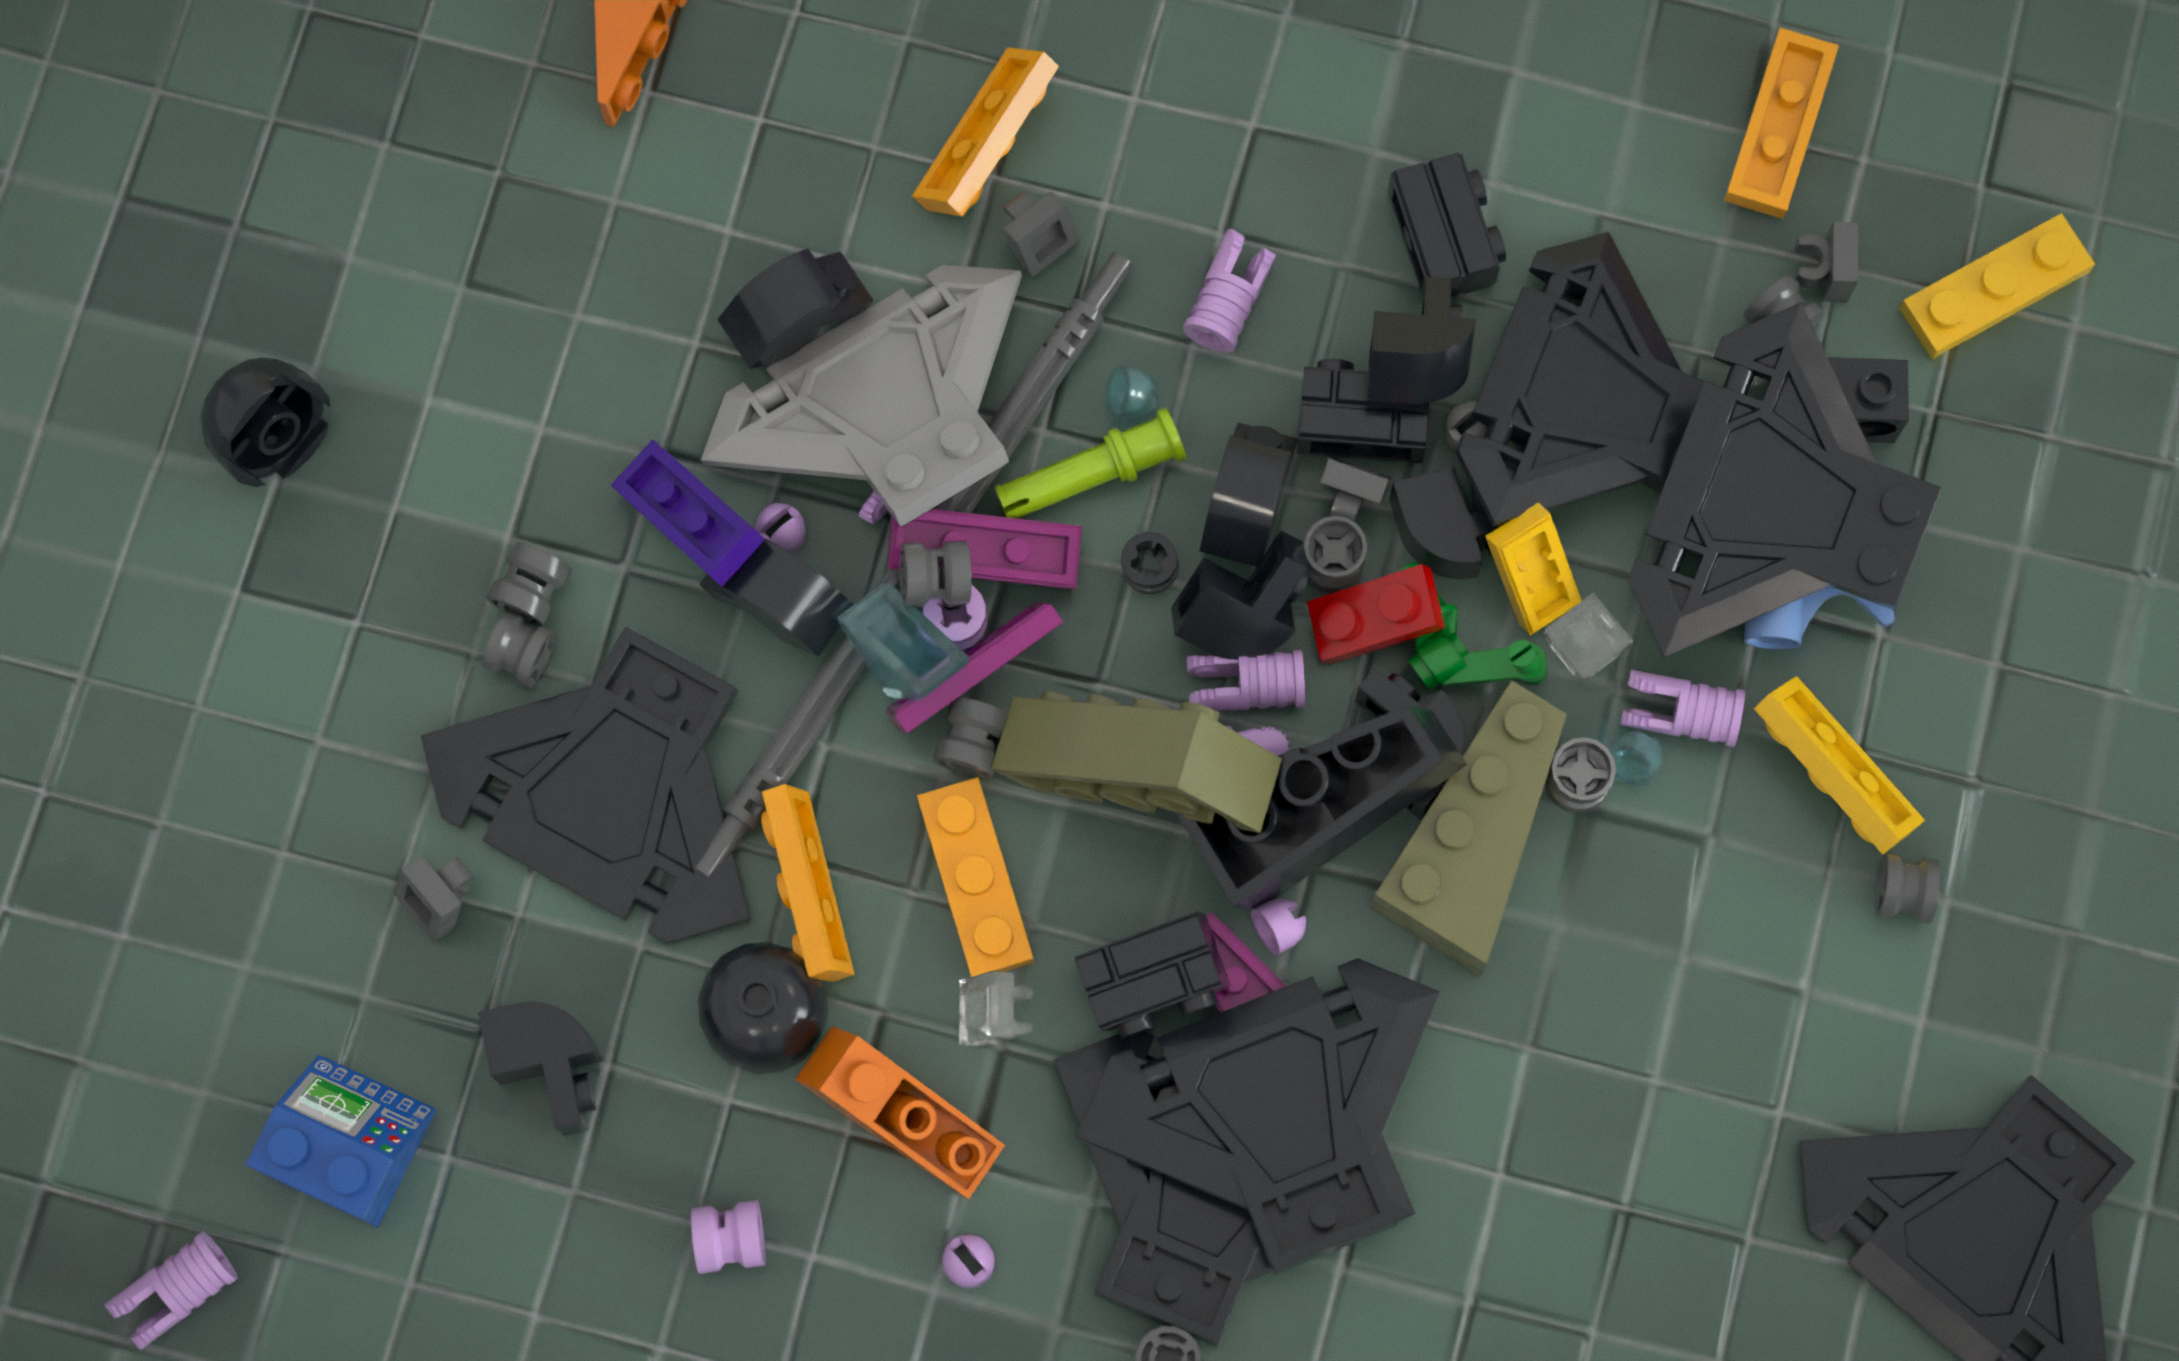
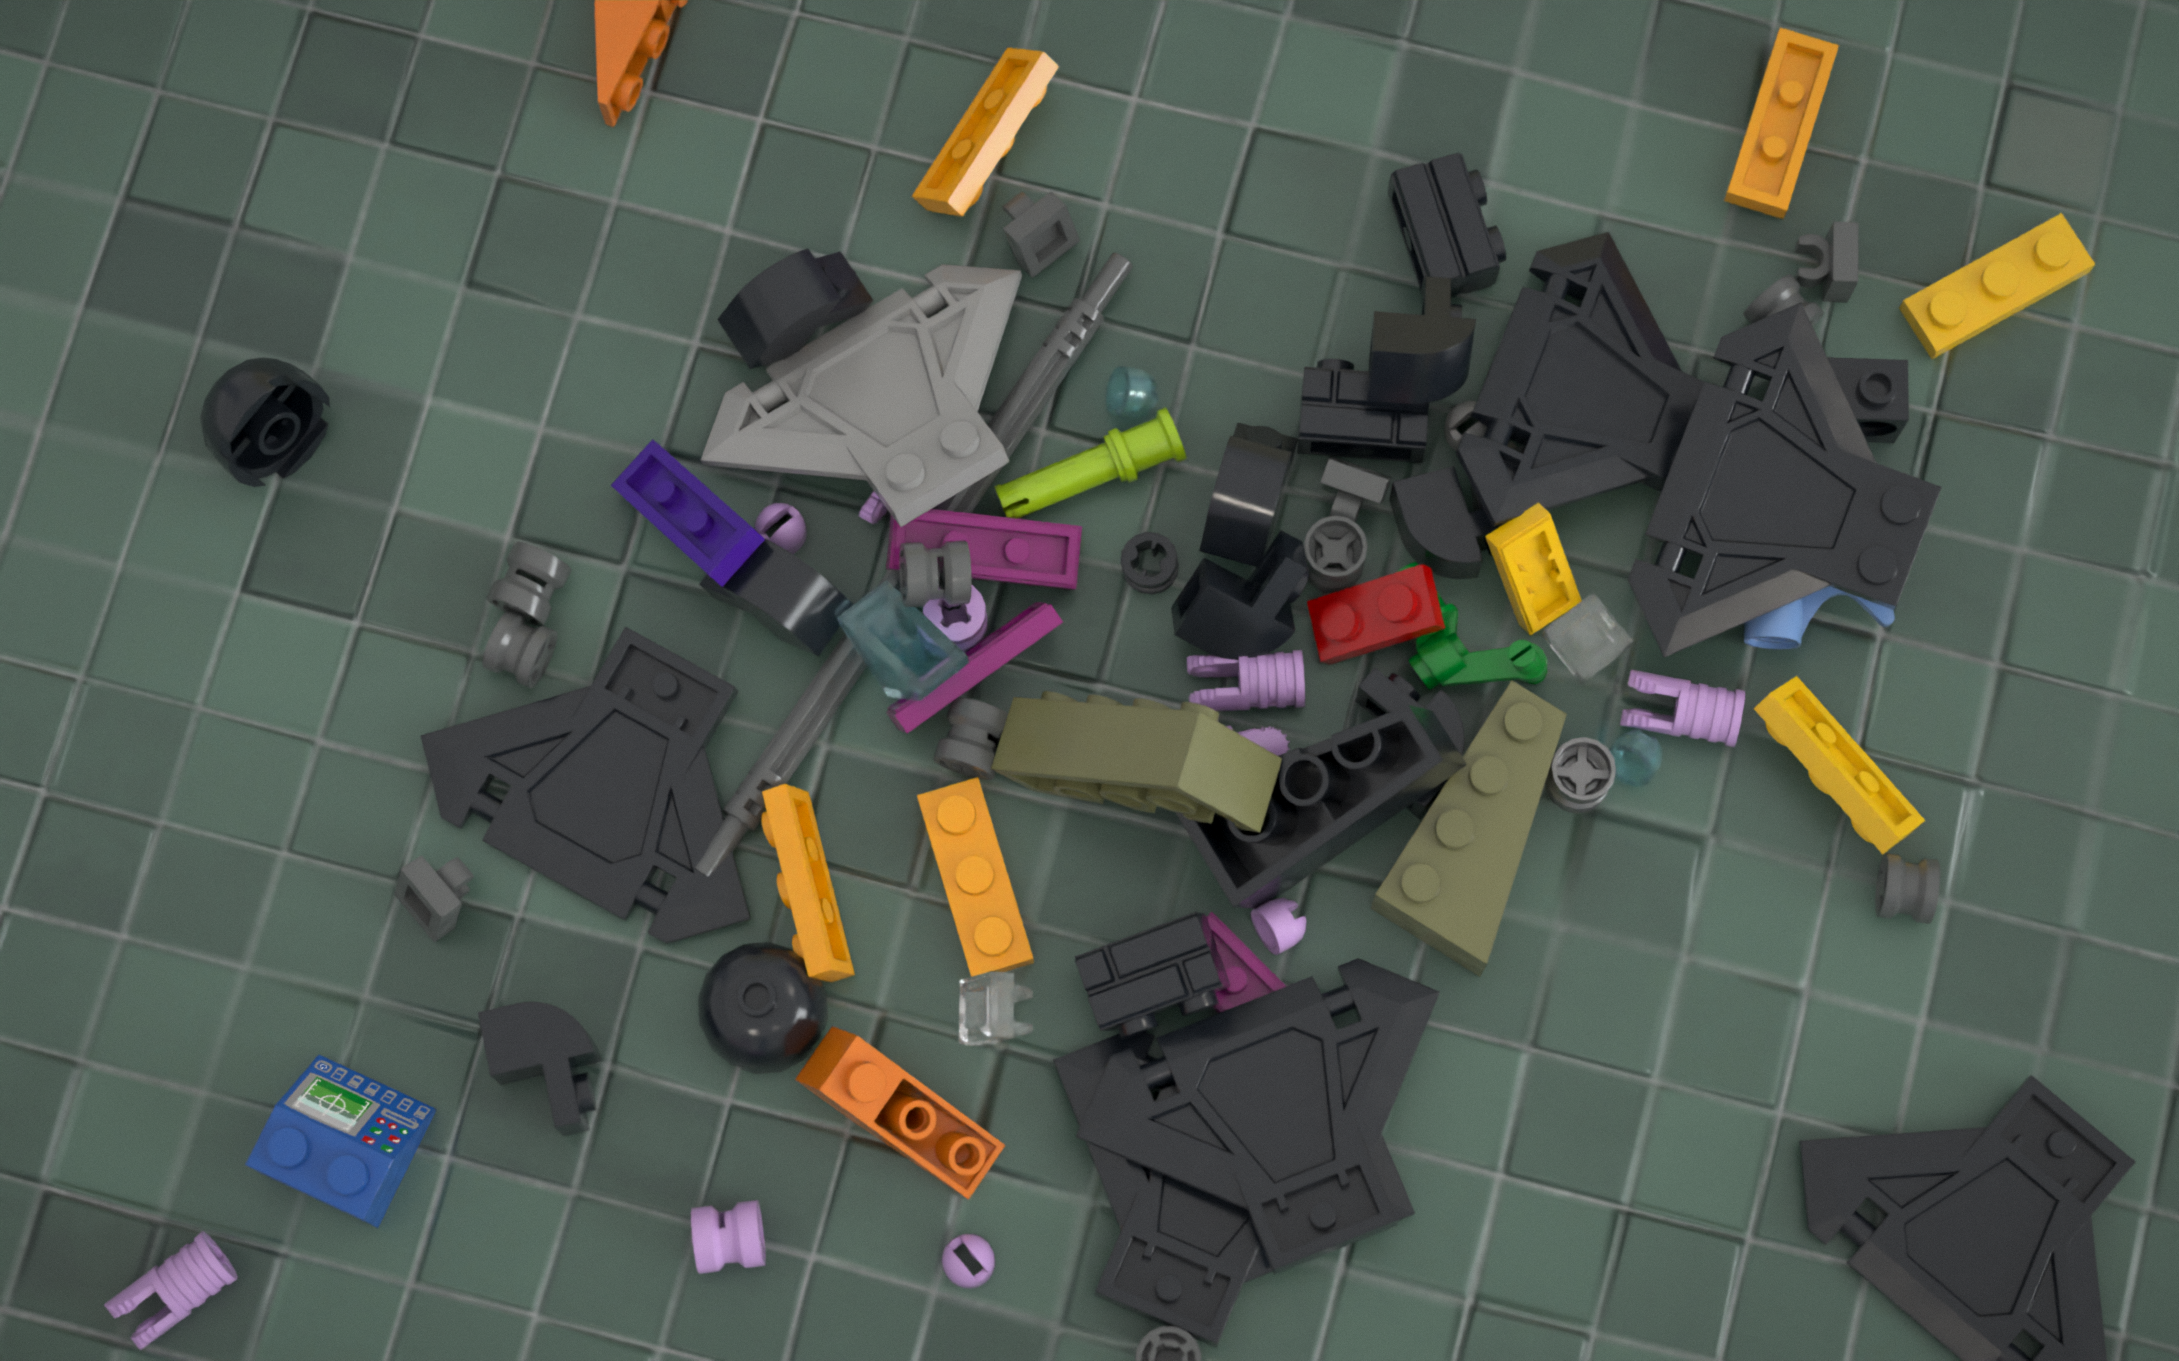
lavender hinge [1183,229,1276,353] -> none

